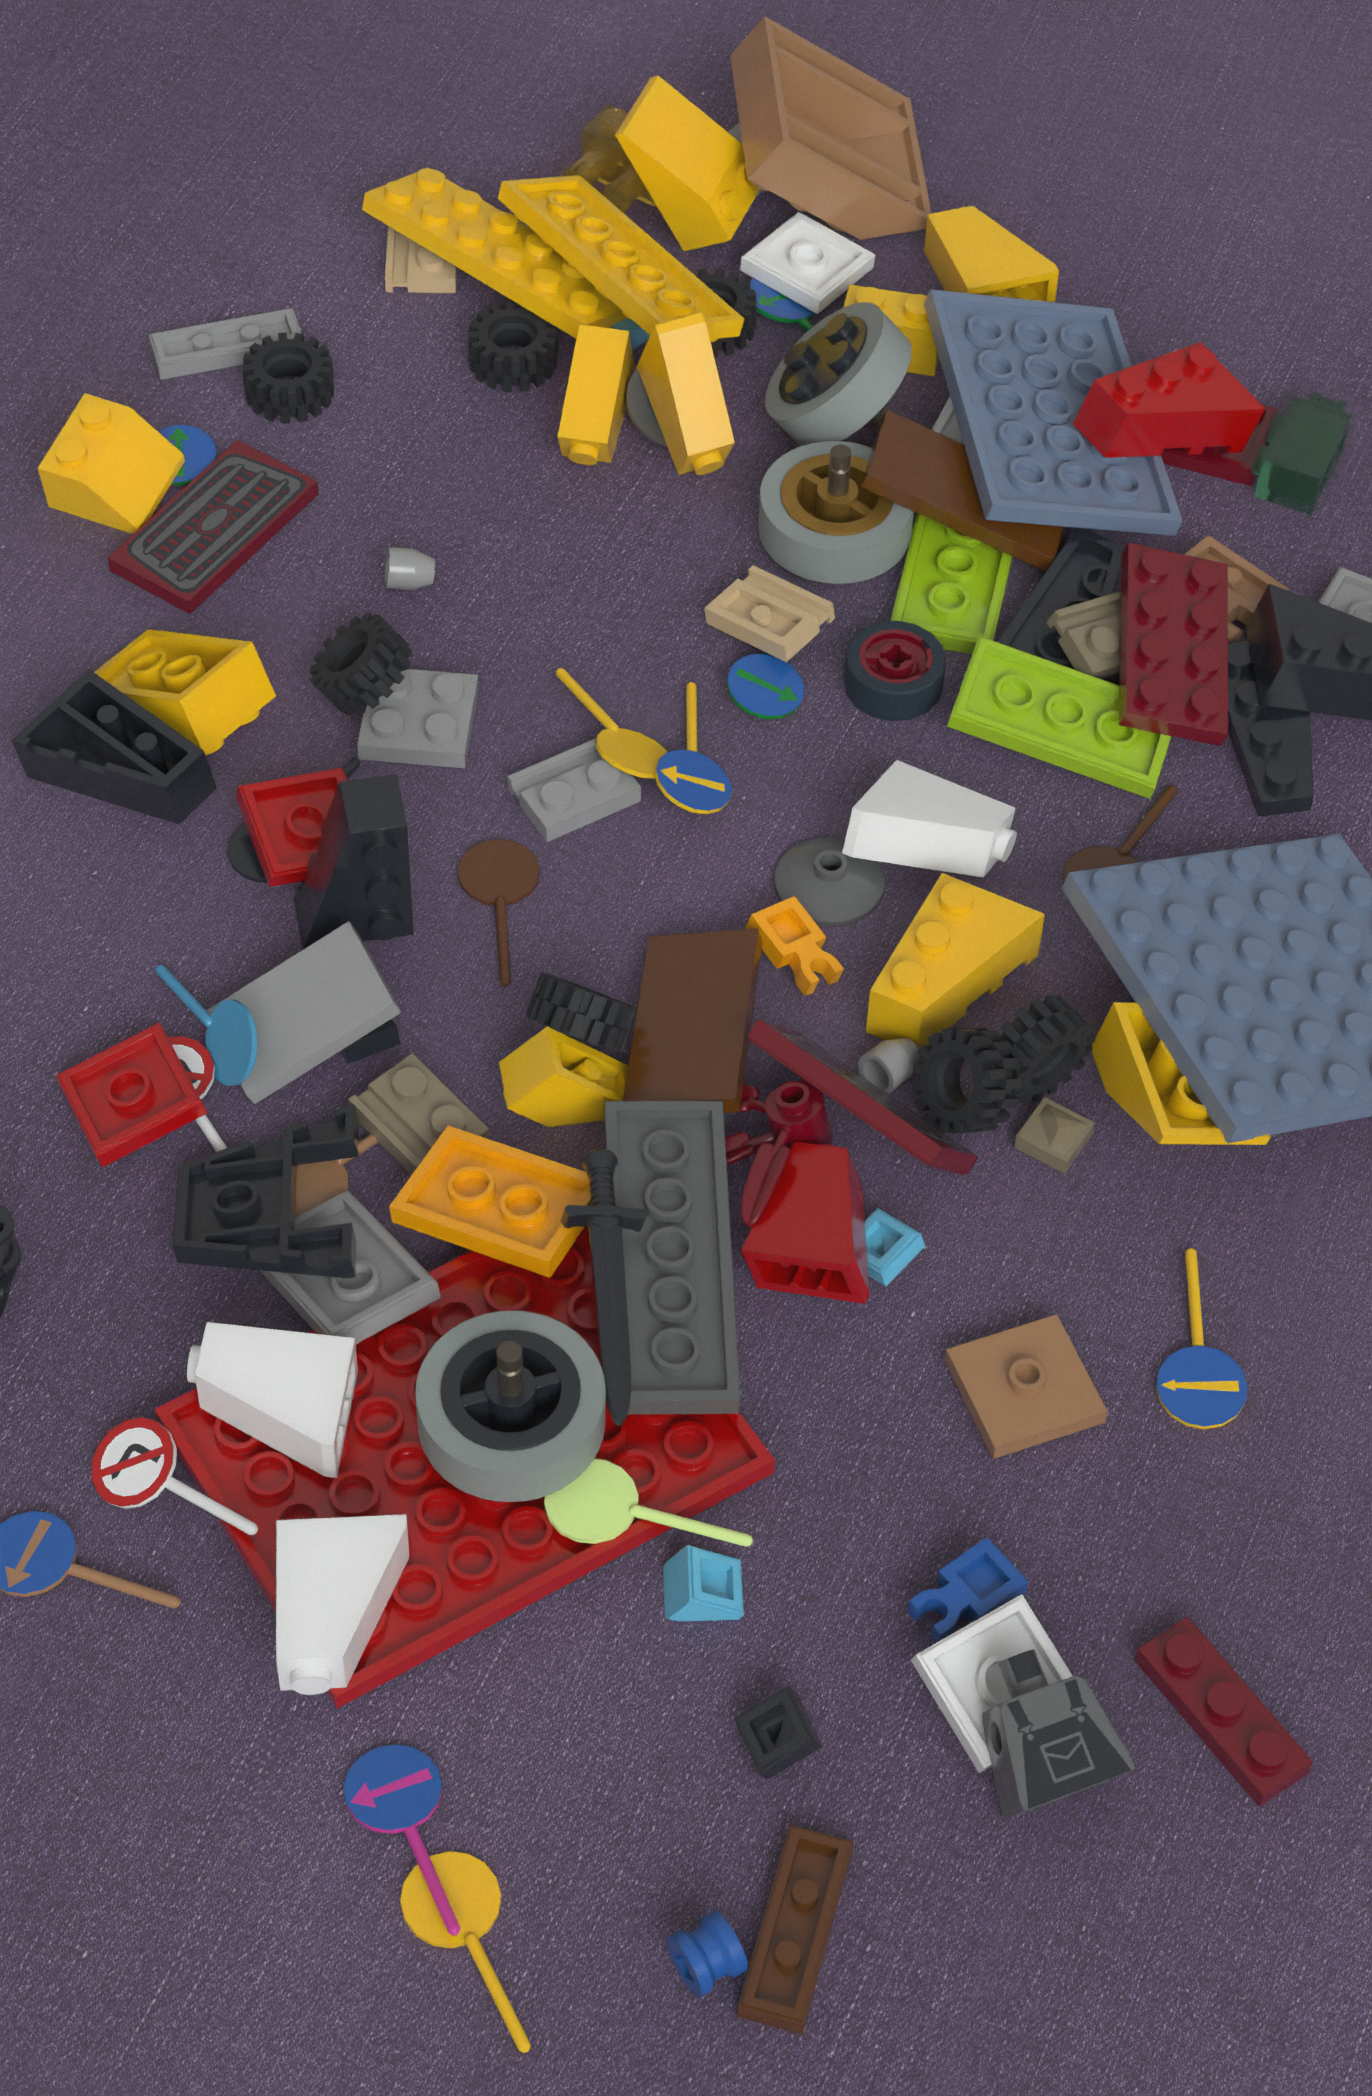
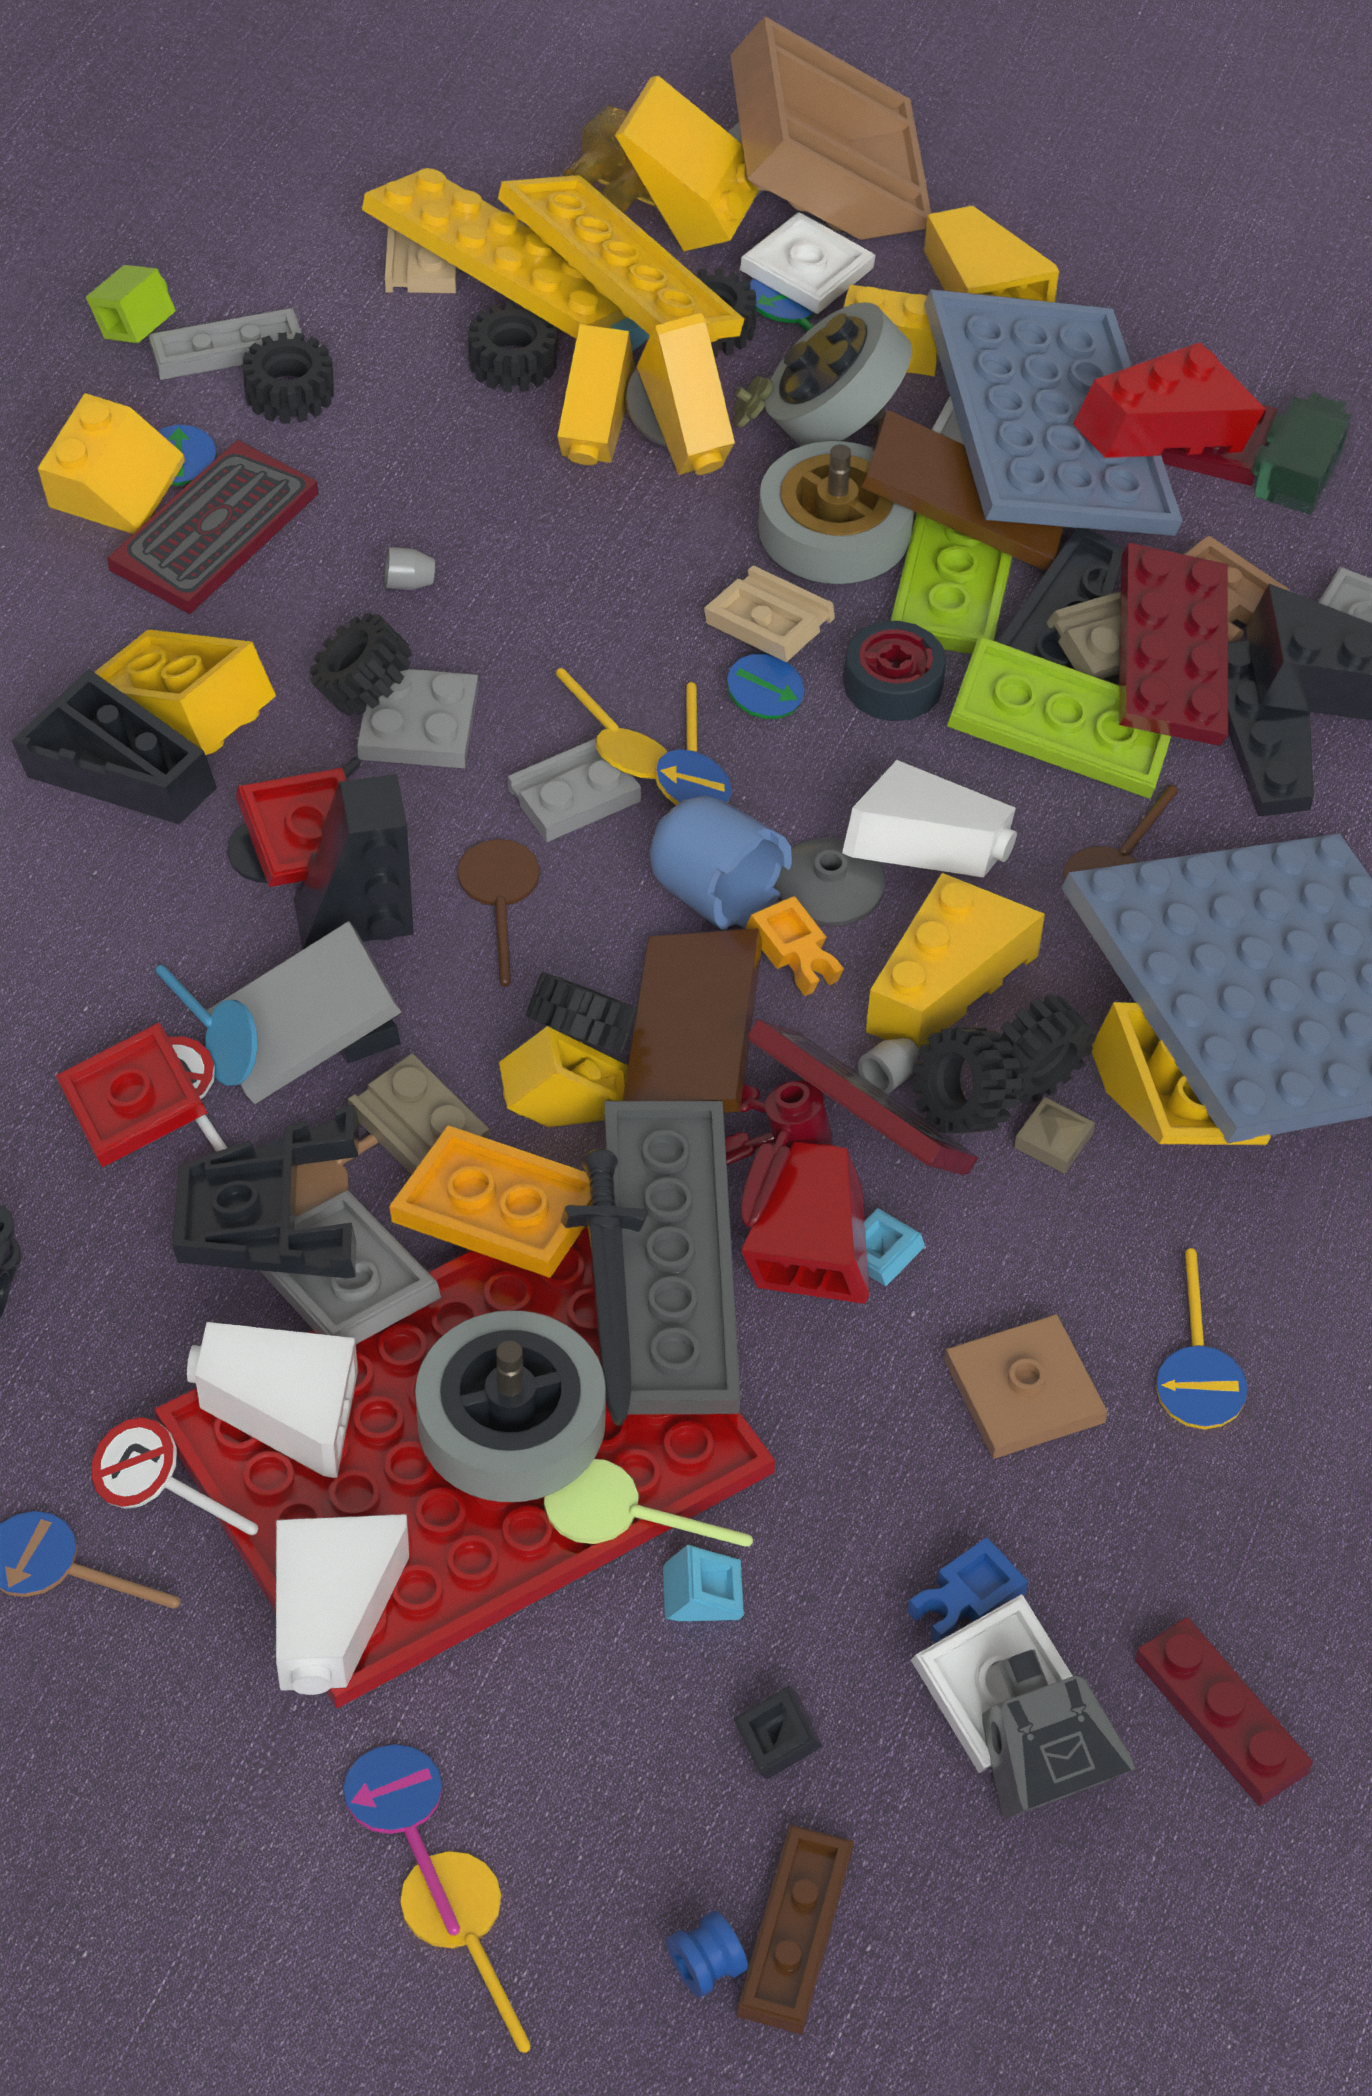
none -> lime brick [86,265,176,343]
none -> medium blue cylinder [649,795,792,931]
none -> olive plant [733,376,773,428]

